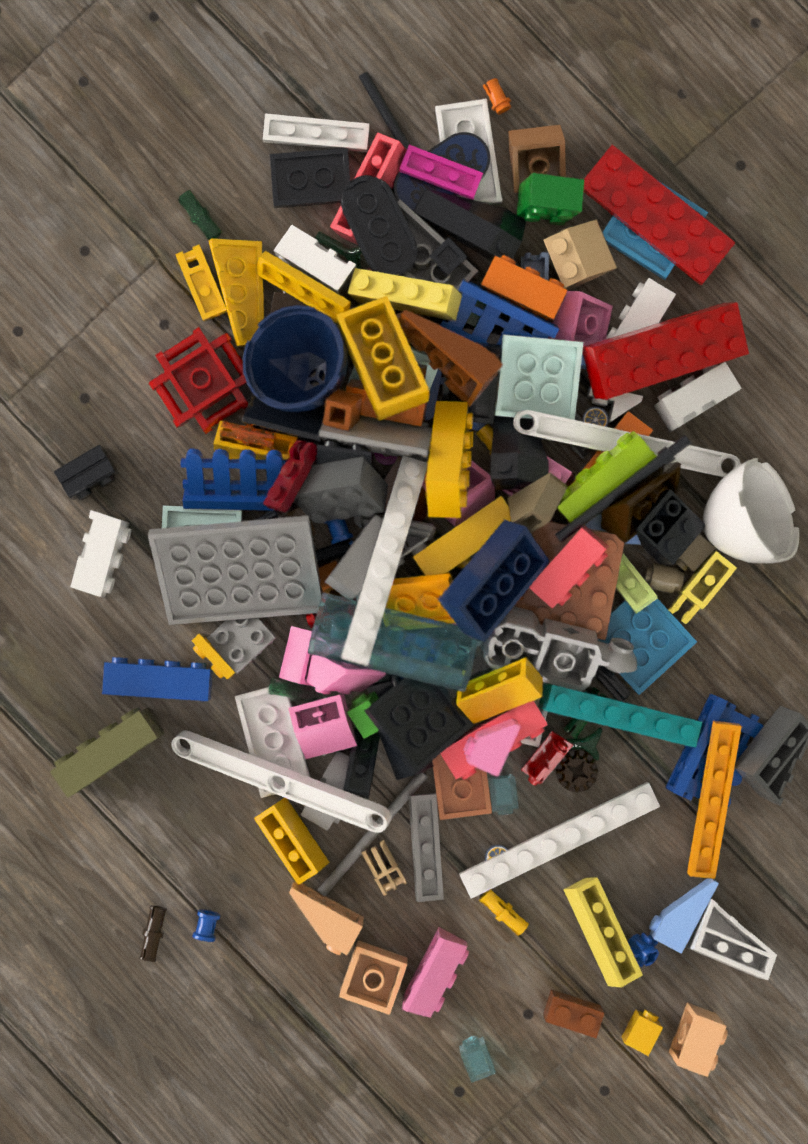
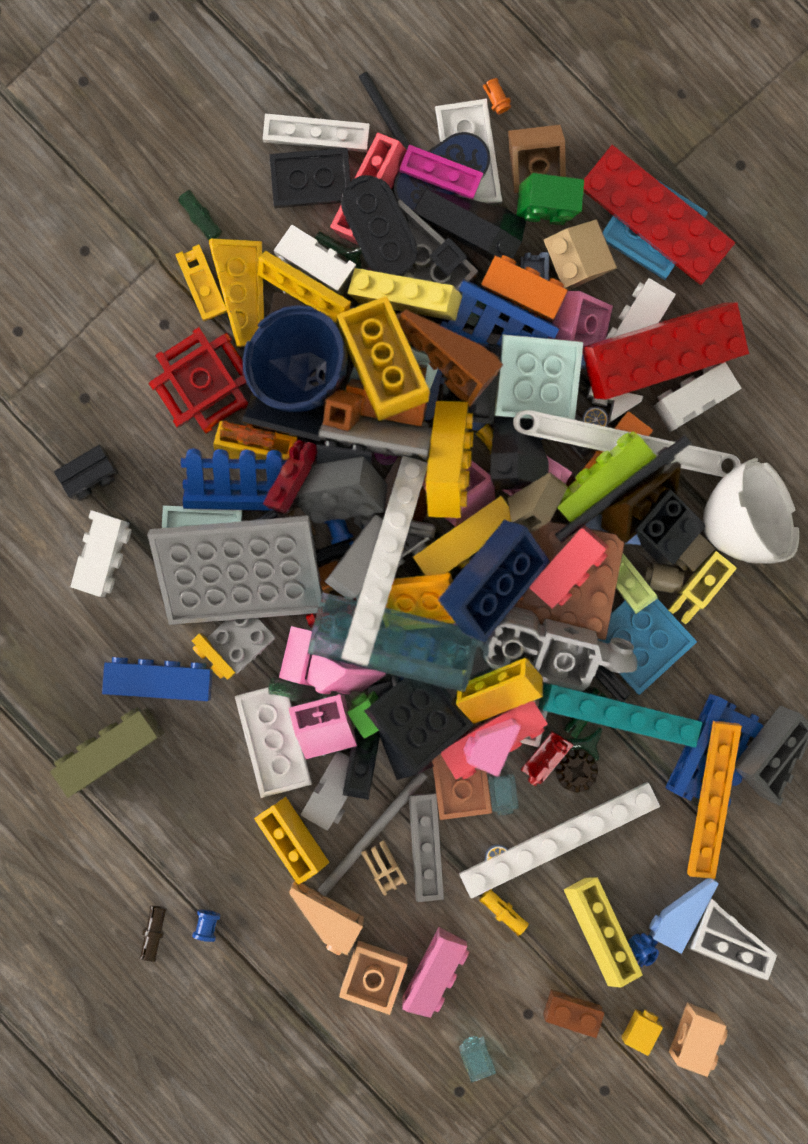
white beam [171,730,391,833] -> none

